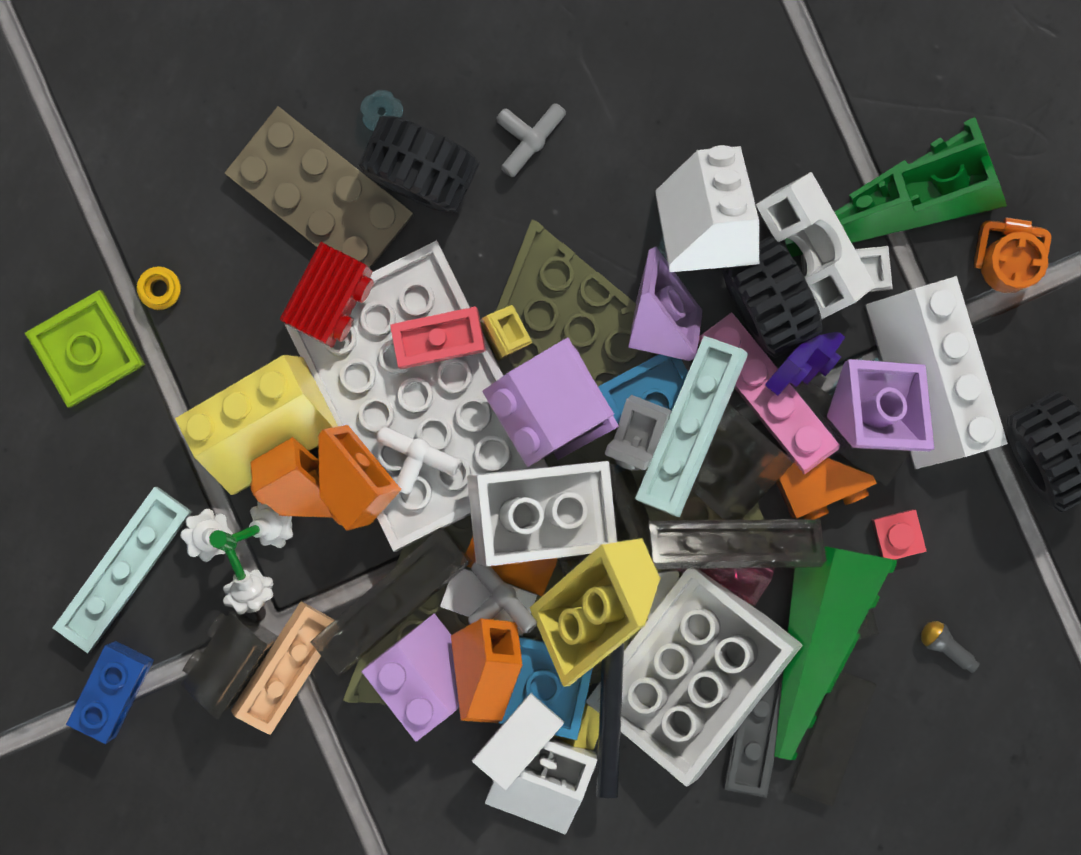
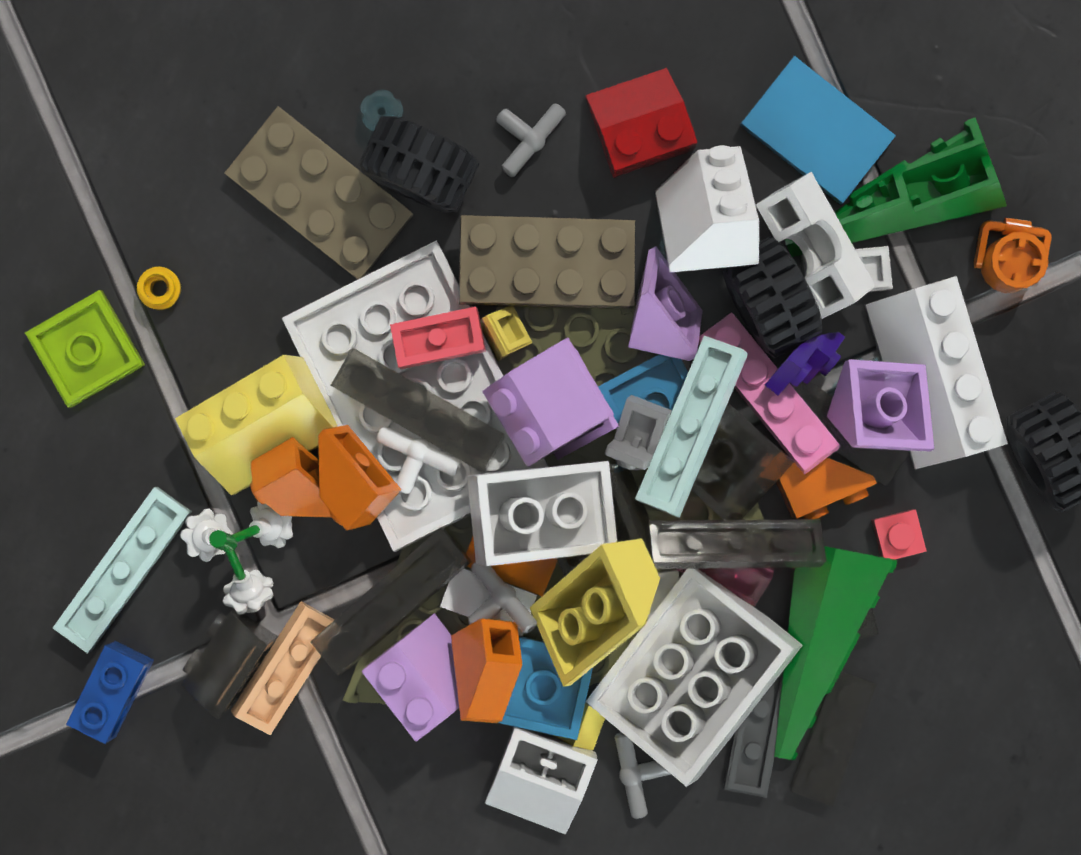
red brick [279,242,374,348] -> none
white tile [472,692,564,791] -> none
black piece [596,643,624,798] -> none
dark grey piece [921,621,980,673] -> none
none -> clear smoke plate [330,347,506,474]
none -> dark tan plate [459,215,635,309]
none -> red slope [585,68,698,177]
none -> light grey piece [614,732,671,819]
none -> dark azure tile [740,56,896,205]

